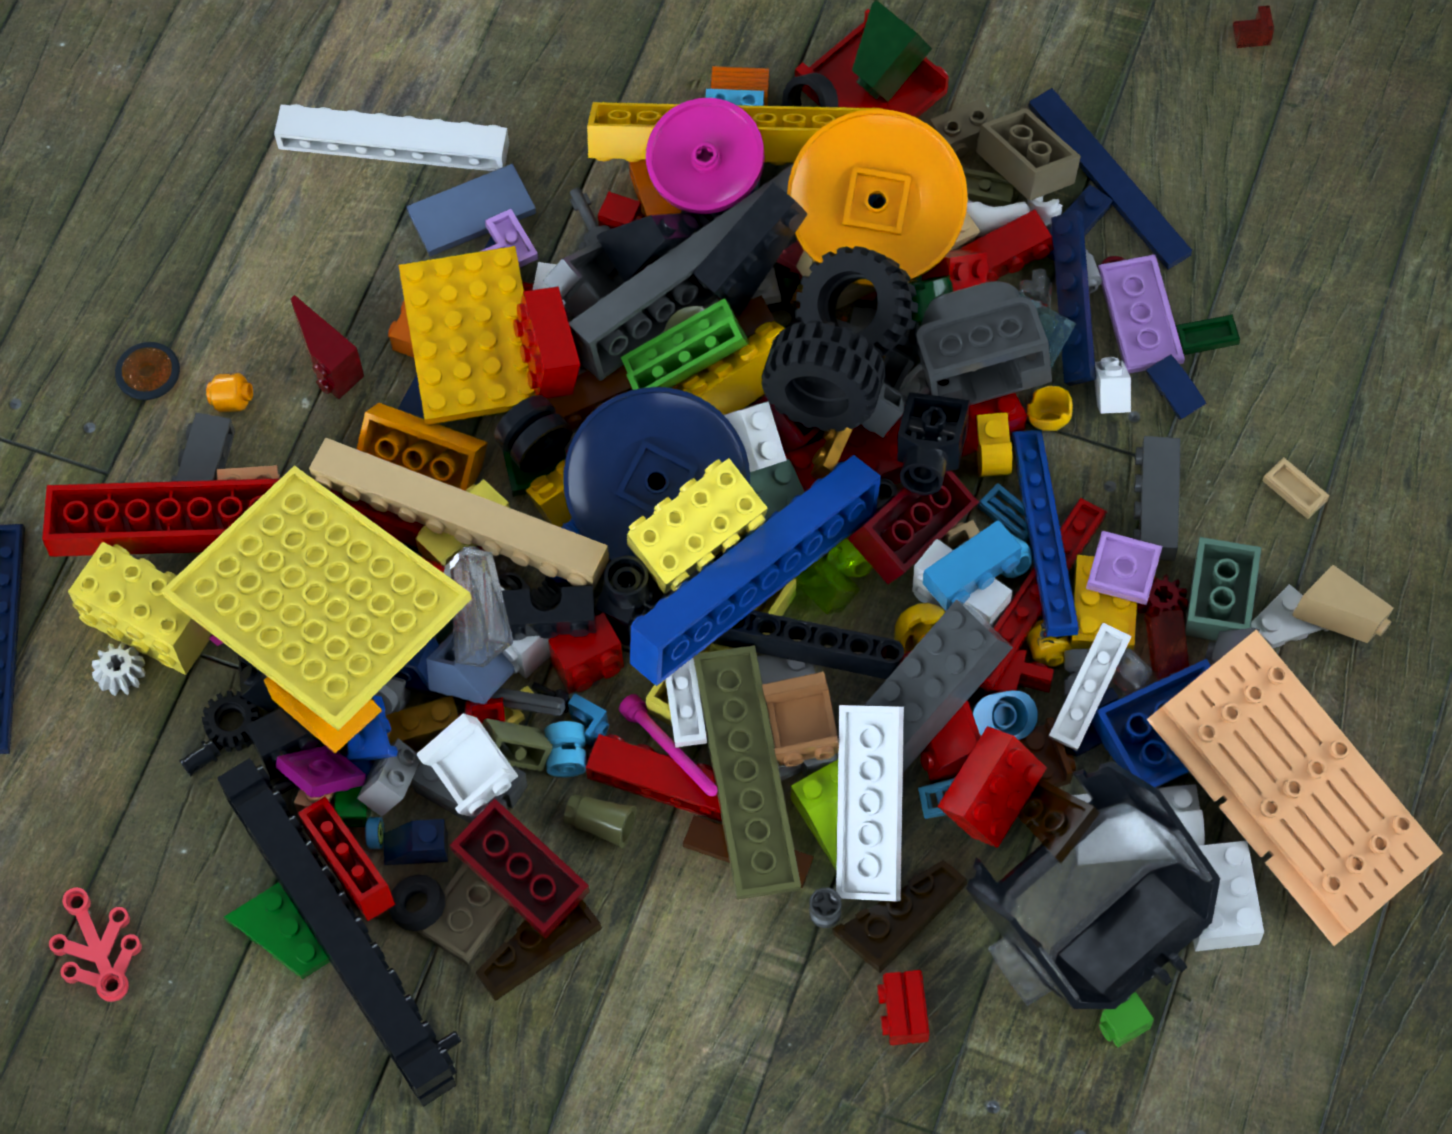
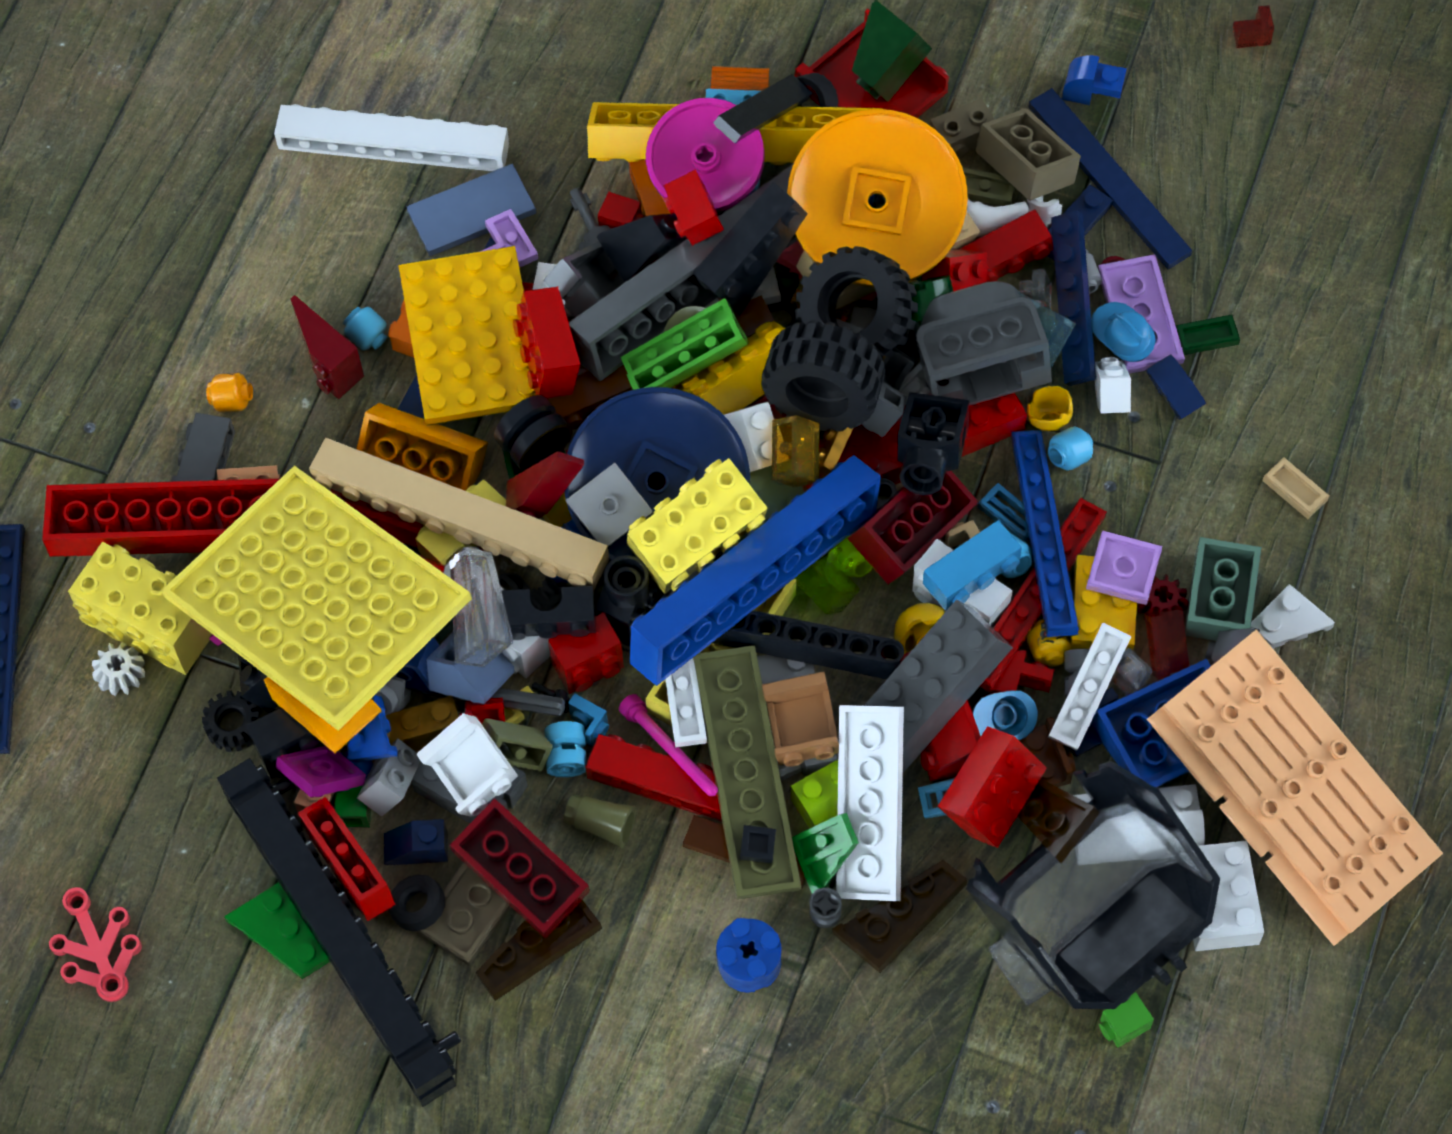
wheel [115,342,180,400] -> none
black pin [179,739,221,777] -> none
dark azure tile [365,817,384,849] -> none
red brick [877,970,930,1045] -> none
yellow brick [976,412,1012,477] -> none
dark grey brick [1133,436,1180,561] -> none
tan slope [1292,565,1394,643] -> none
none -> medium azure head [343,307,387,351]
none -> dark red slope [506,451,584,519]
none -> light grey plate [565,463,653,547]
none -> red brick [663,169,724,246]
none -> black tile [714,74,813,143]
none -> blue brick [716,918,782,993]
none -> black tile [740,825,776,864]
none -> clear yellow brick [772,415,819,487]
none -> green wing [792,813,859,894]
none -> medium azure head [1048,426,1093,471]
none -> blue brick [1062,55,1127,105]
none -> dark azure piece [1091,302,1156,362]

